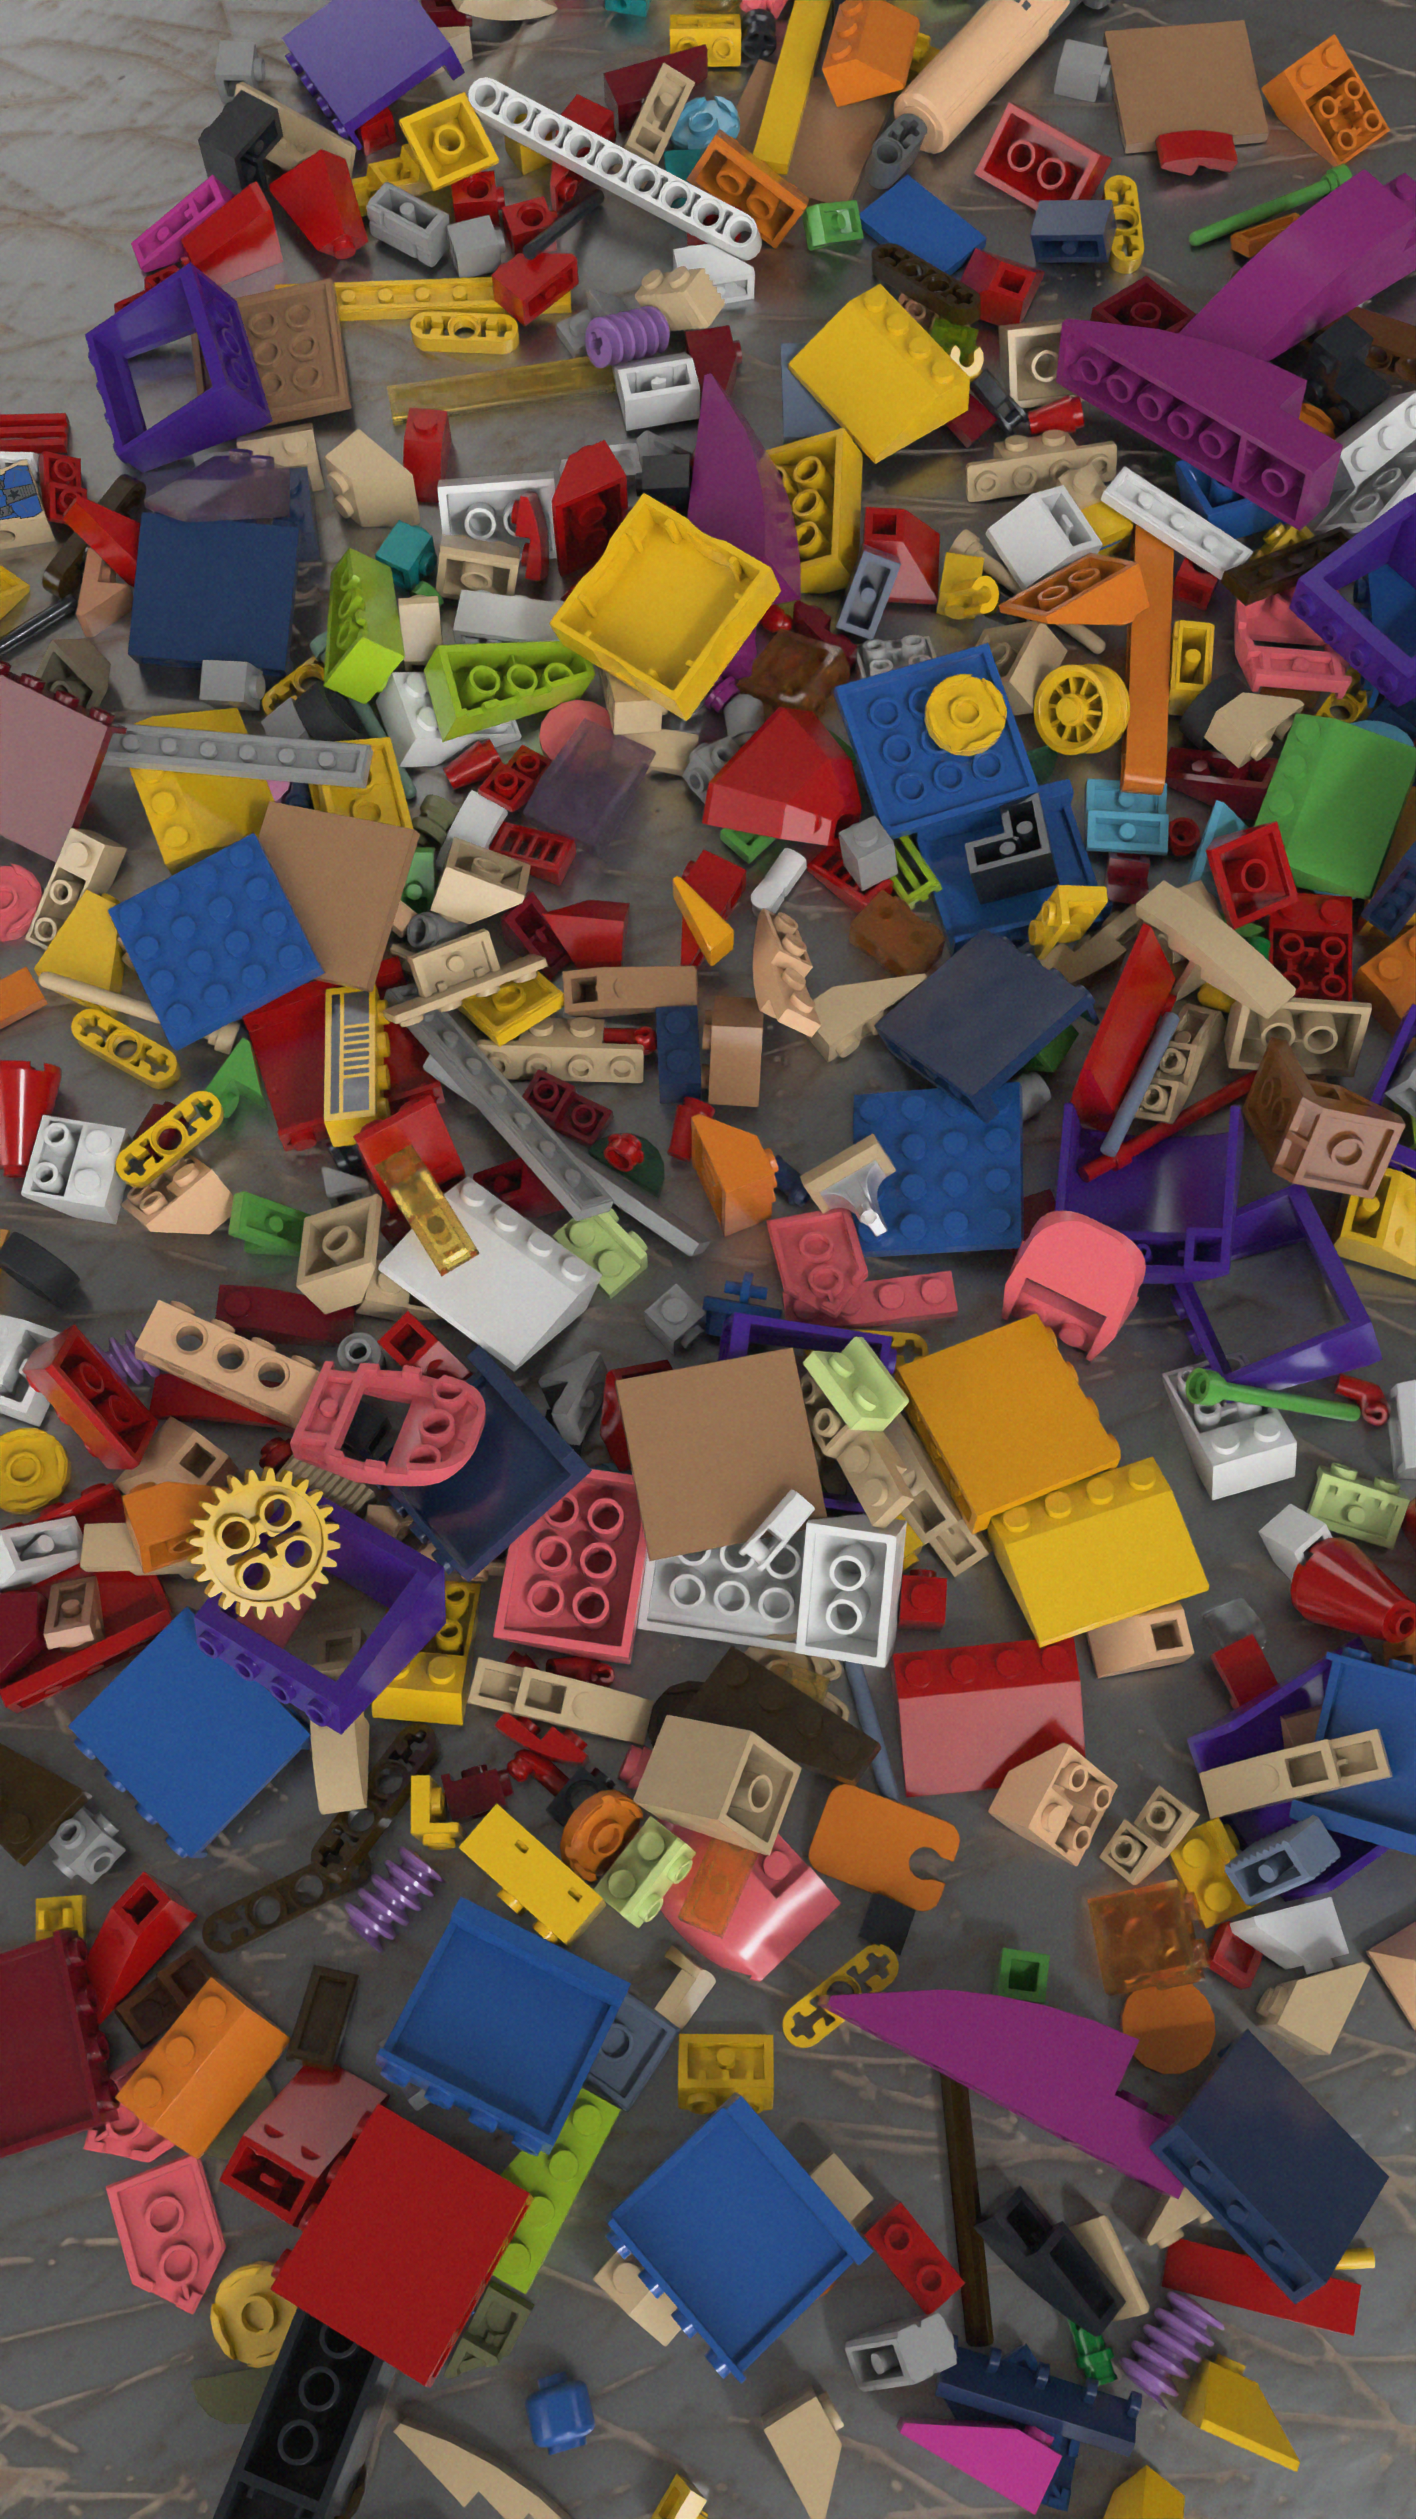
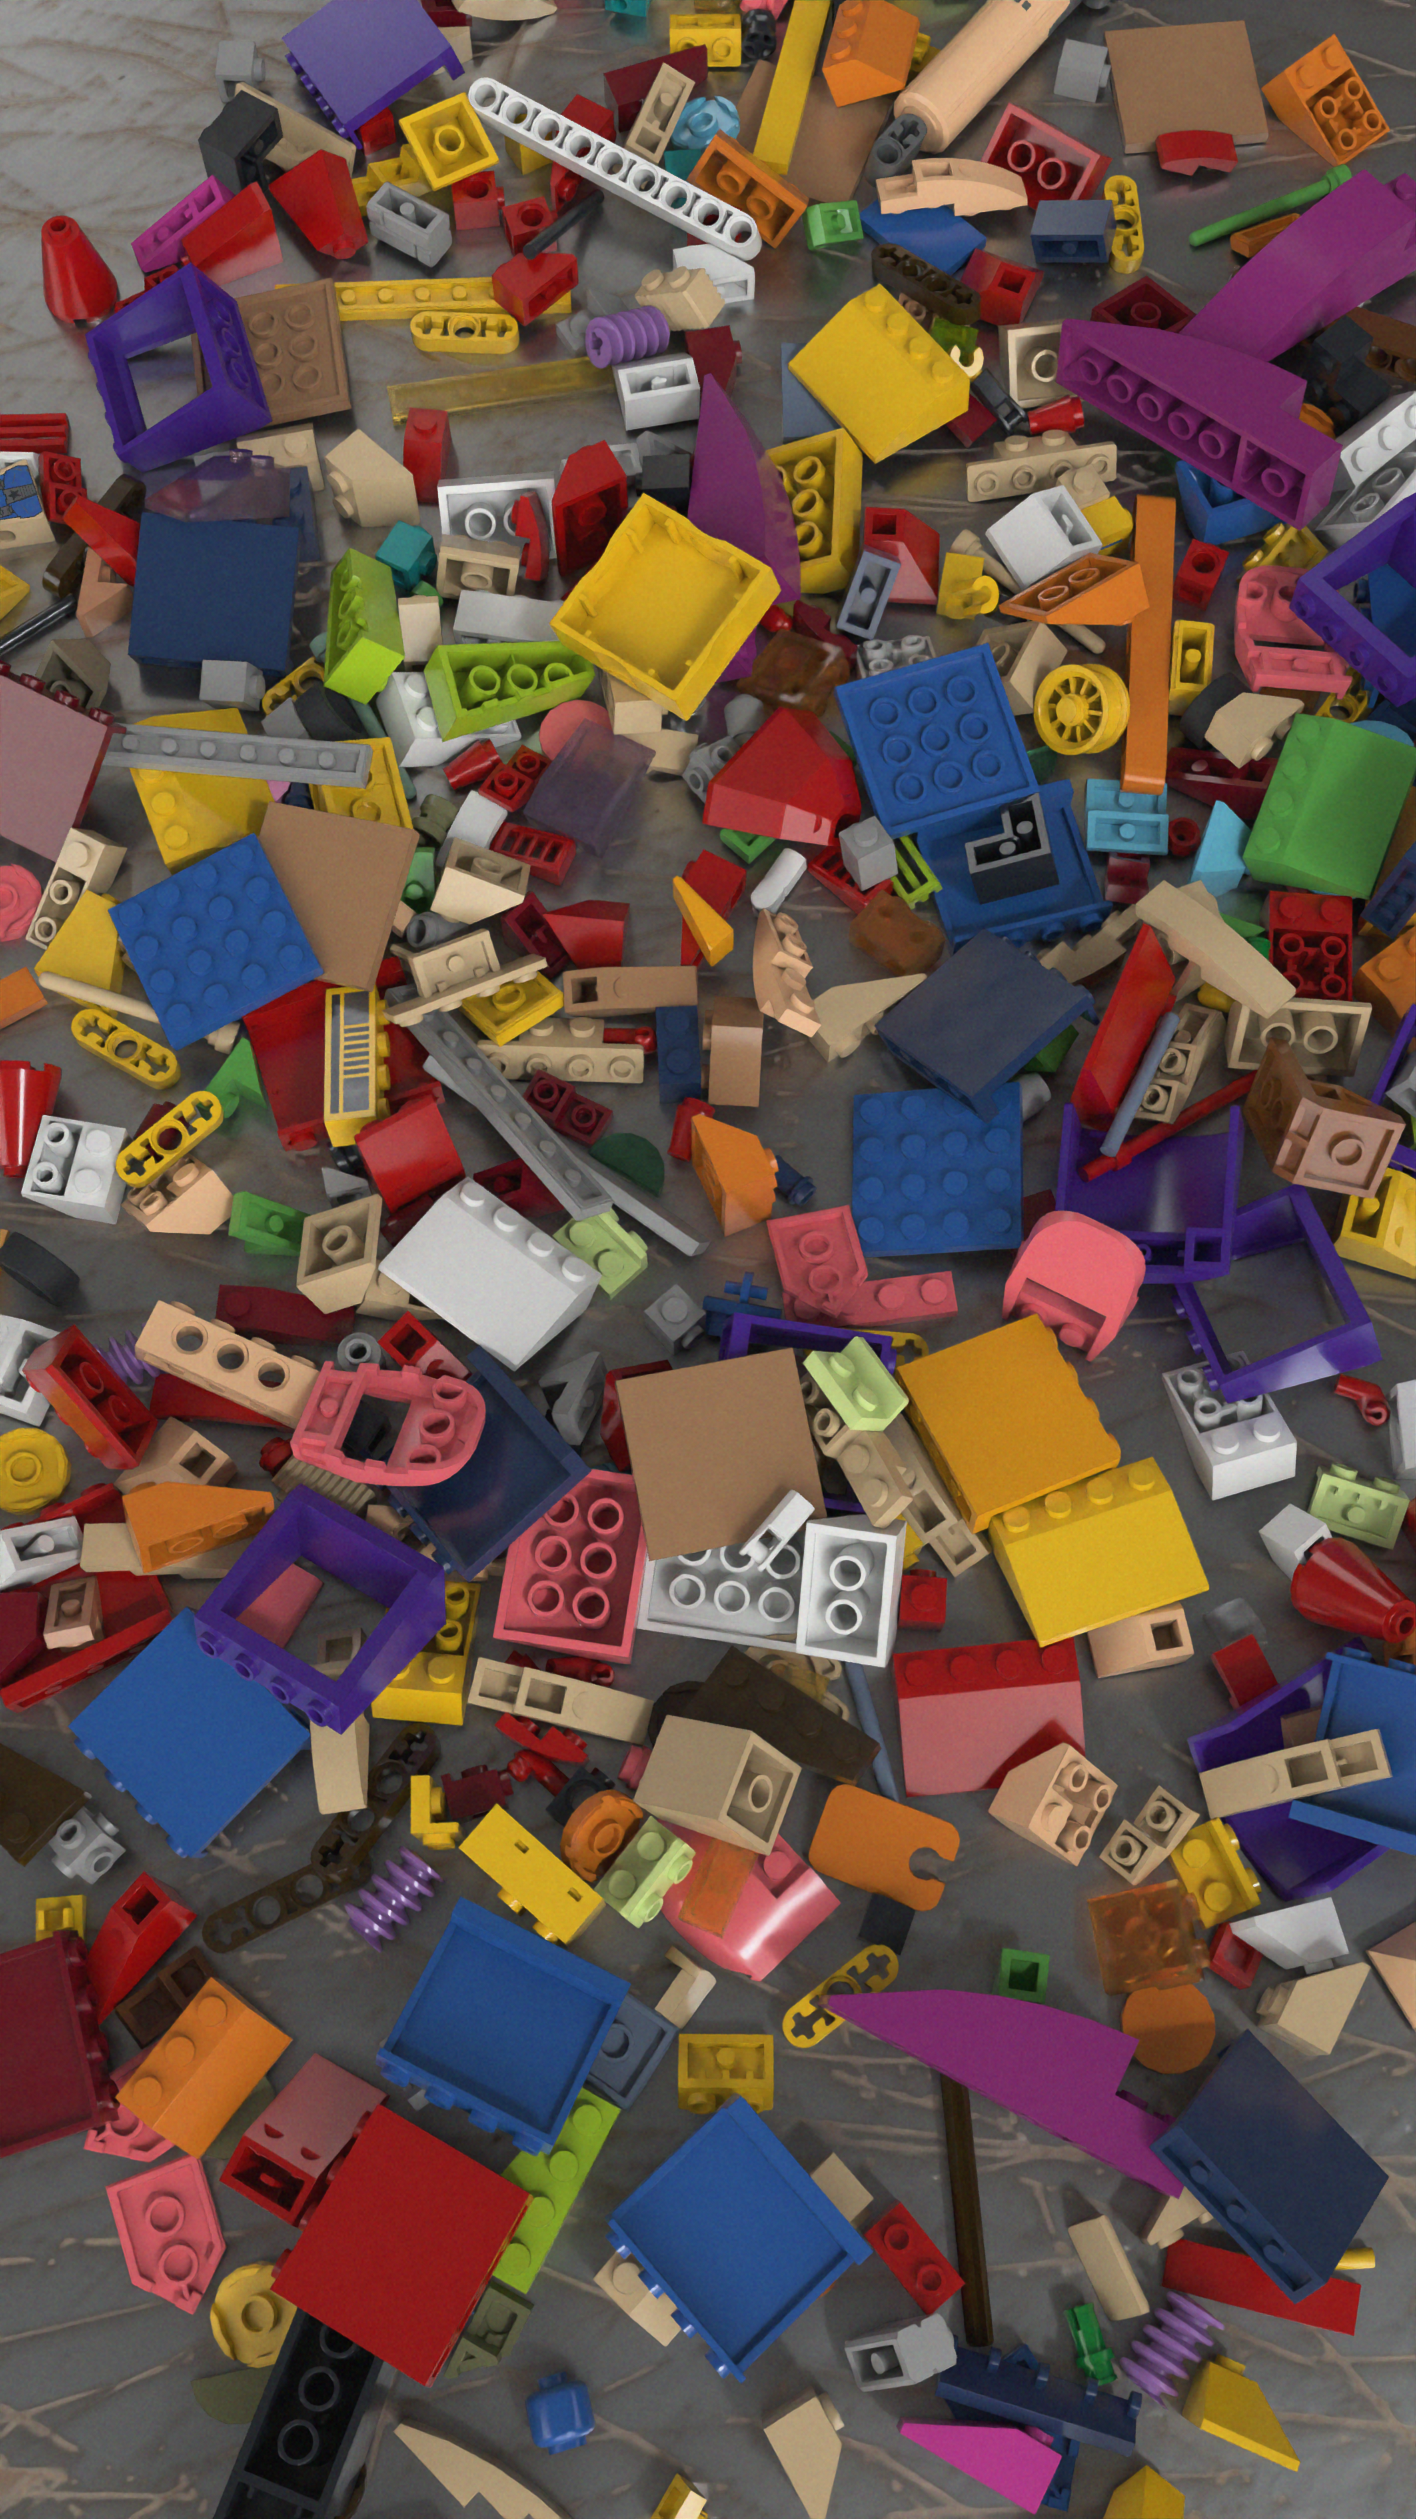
yellow gear [186,1466,341,1620] -> none
dark brown tile [285,1965,360,2072] -> none
clear yellow slope [374,1144,480,1277] -> none
light grey brick [446,215,506,278] -> none
red plate [604,1133,644,1172] -> none
magenta plate [704,676,740,713] -> none
piece [800,1134,896,1237] -> none
yellow tile [924,674,1007,756] -> none
black slope [973,2186,1126,2337] -> none
yellow bracket [1028,885,1108,960] -> none
white tile [1101,466,1253,580] -> none
bright green piece [1185,1368,1361,1422] -> none
red slope [1206,821,1300,930] -> none
dark brown tile [1220,526,1353,606] -> none
sand blue brick [1225,1815,1341,1906] -> none
none -> red cone [41,215,118,324]
none -> light nougat slope [876,158,1028,216]

